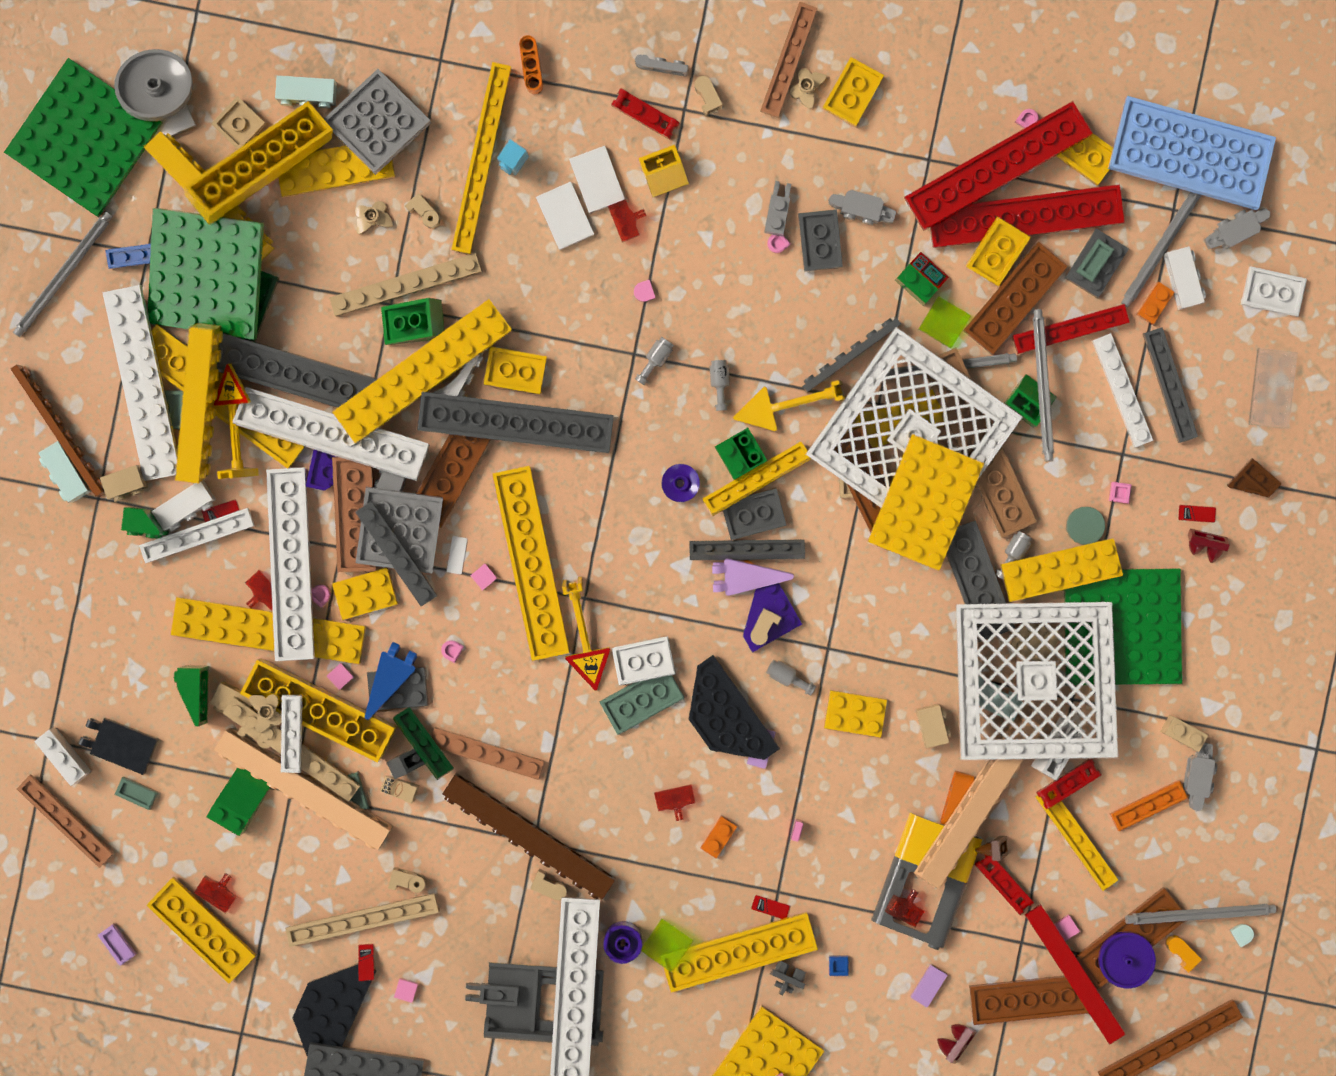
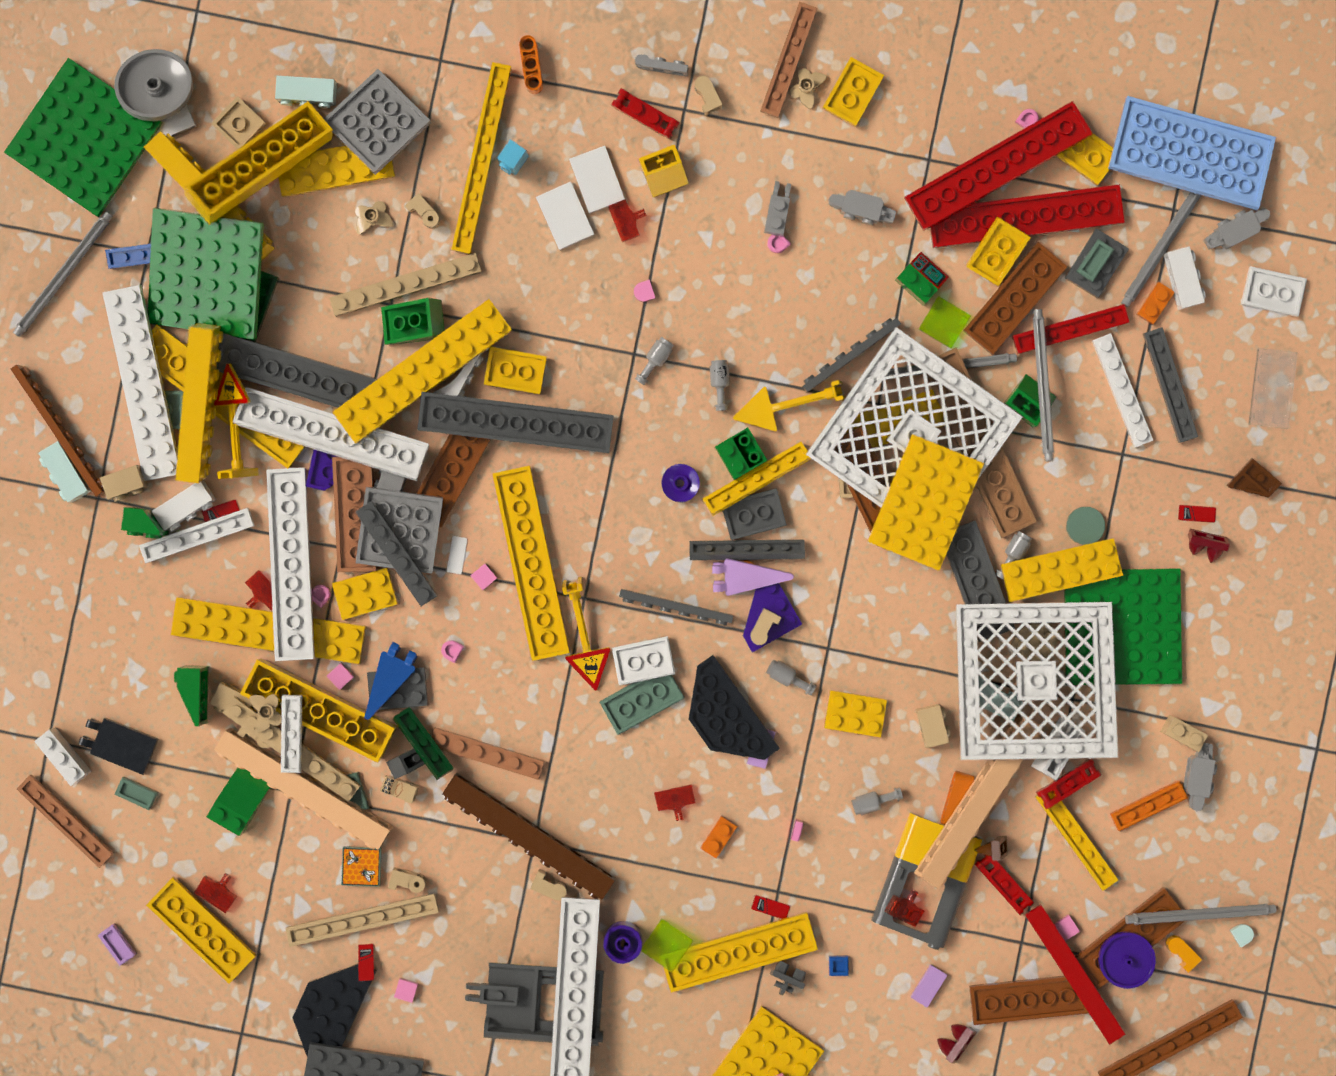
dark grey plate [798,209,843,272] -> none
bright pink tile [1109,482,1132,504] -> none
none -> tile [341,846,382,887]
none -> dark grey plate [619,589,733,626]
none -> light grey piece [851,788,903,816]

